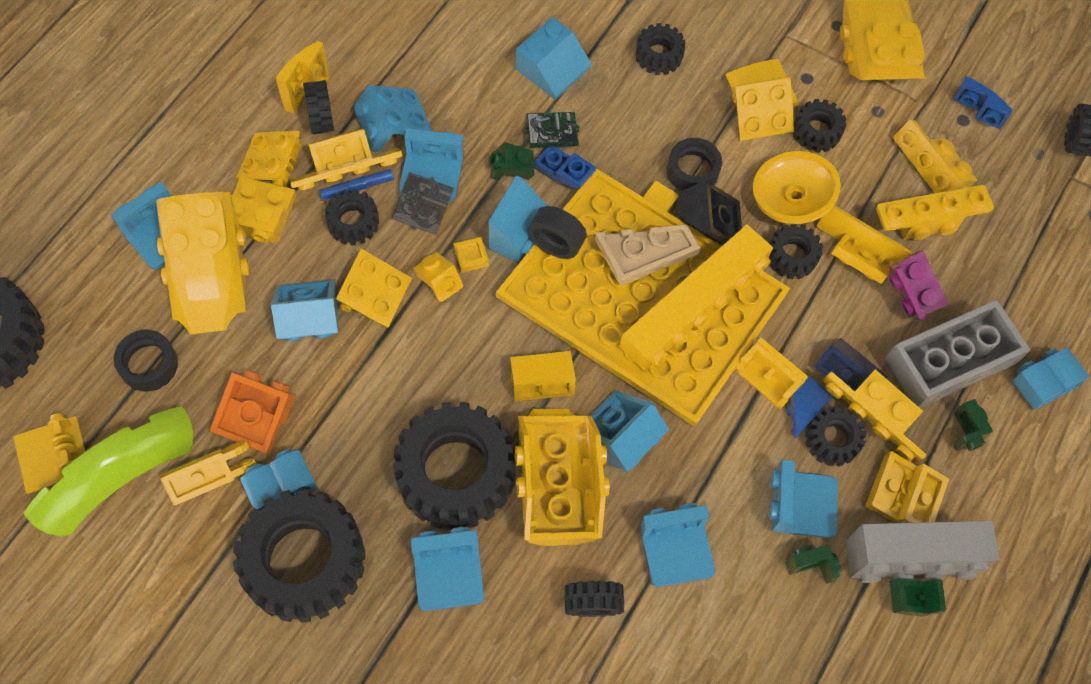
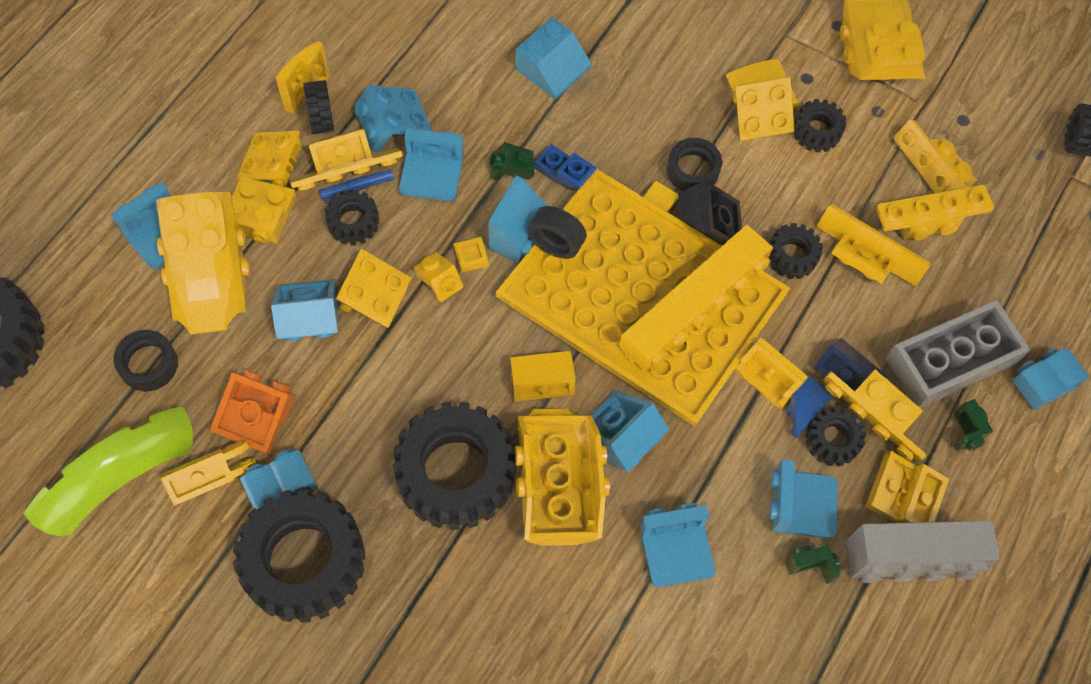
yellow hinge [13,413,86,494] -> none
clear smoke piece [392,172,454,235] -> none
dark azure bracket [411,527,484,611] -> none
piece [525,112,580,148] -> none
black tyre [564,581,624,617] -> none
tan wing [594,225,700,286] -> none
black tyre [635,23,686,75] -> none
yellow dish [753,151,841,224] -> none
magenta bracket [888,250,949,321] -> none
dark green bracket [890,578,946,617] -> none
blue slope [953,76,1012,129] -> none

